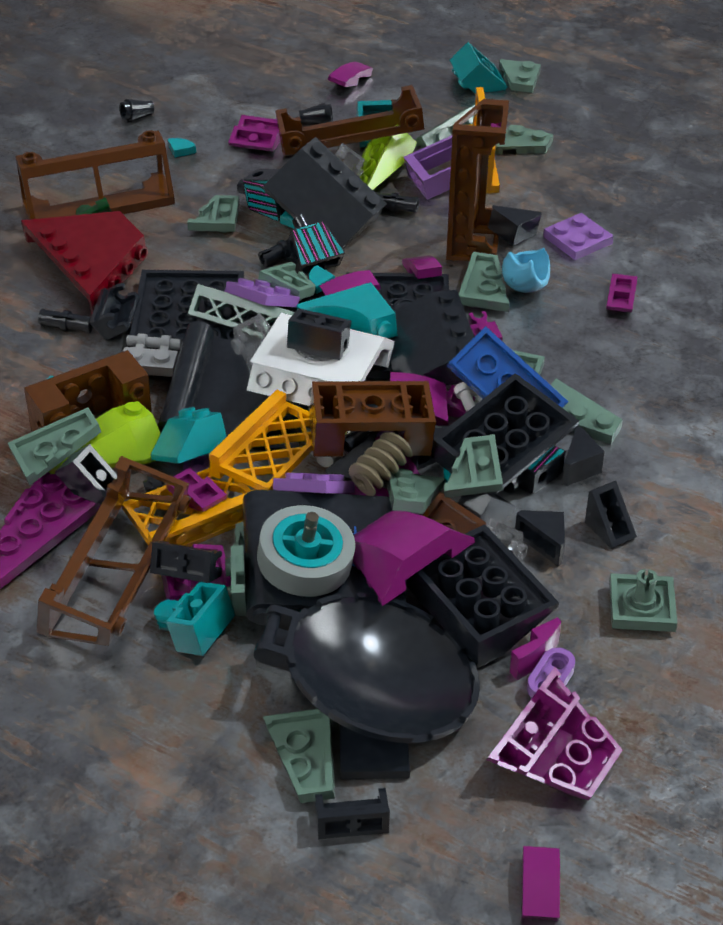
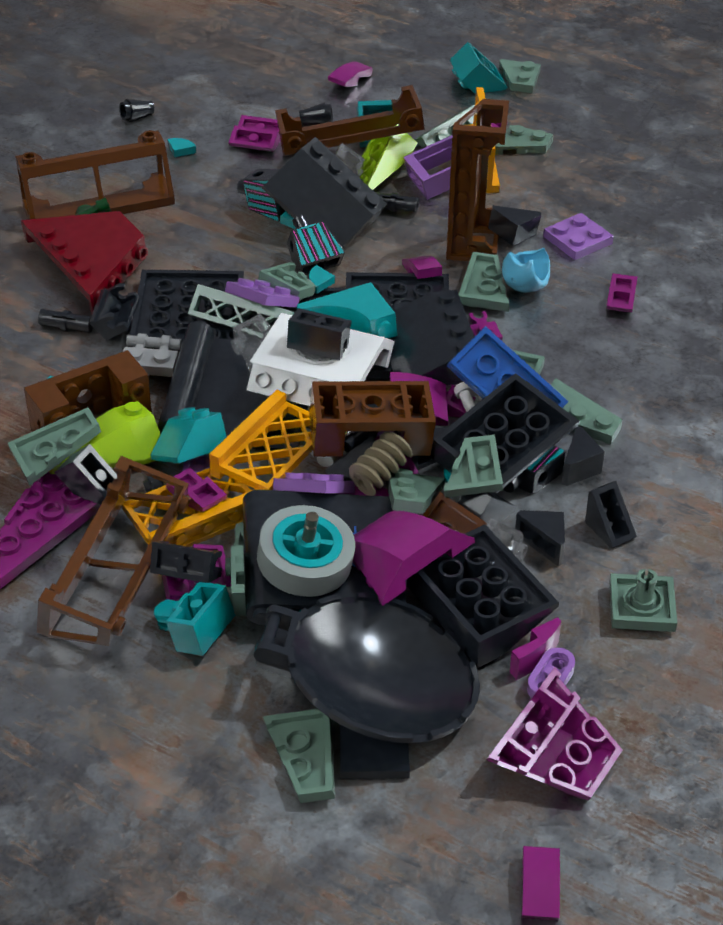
sand green wing [187,195,240,233] -> none
black pin [258,240,291,267] -> none
black hinge [315,788,390,840] -> none
magenta slope [320,270,381,296] -> none

